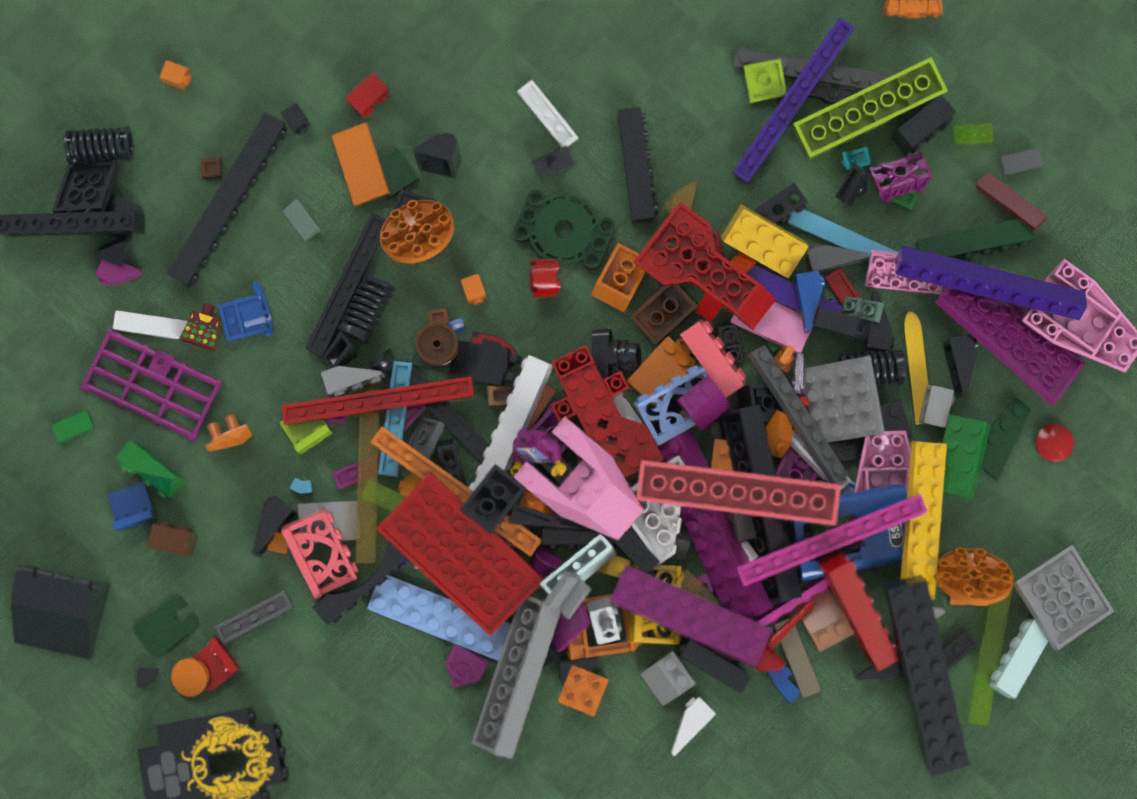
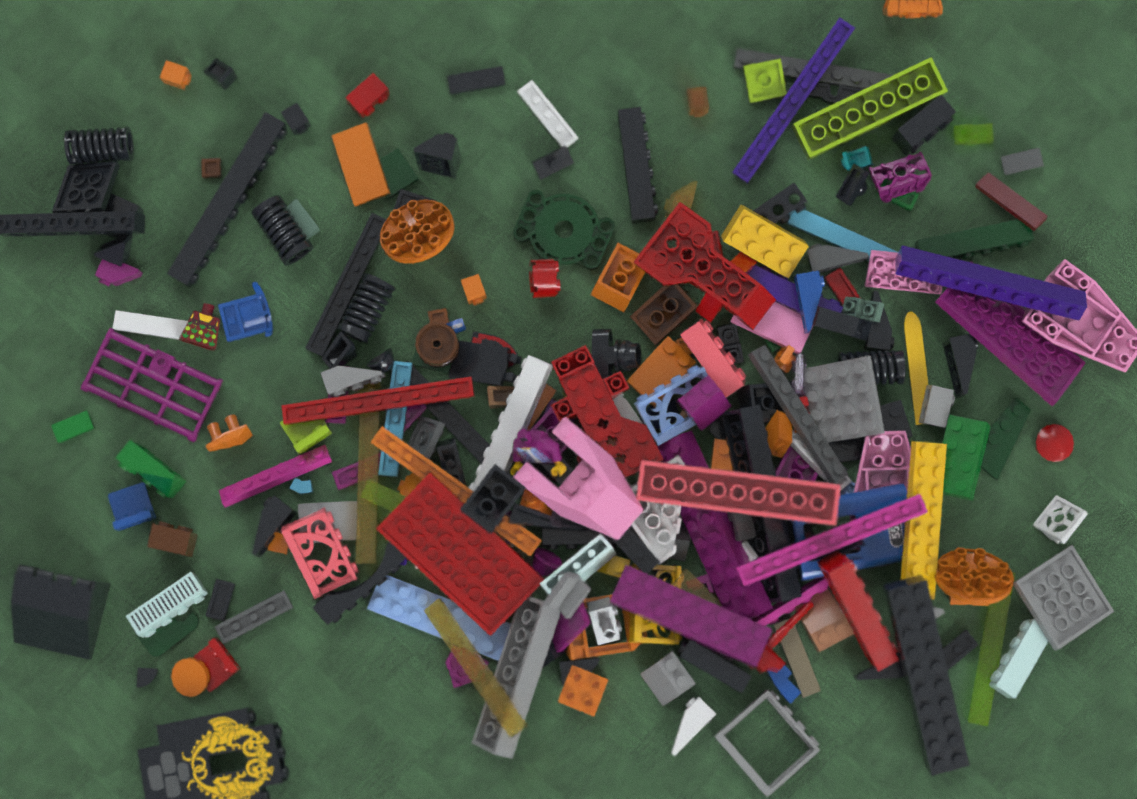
none -> light aqua brick [126,572,208,638]
none -> black slope [203,58,238,91]
none -> black tile [205,579,236,621]
none -> dark pink plate [219,445,332,508]
none -> black piece [251,195,314,266]
none -> clear yellow plate [424,598,528,738]
none -> black tile [447,66,506,95]
none -> clear orange brick [686,86,709,117]
none -> light grey window [714,690,820,797]
none -> white piece [1033,495,1088,544]

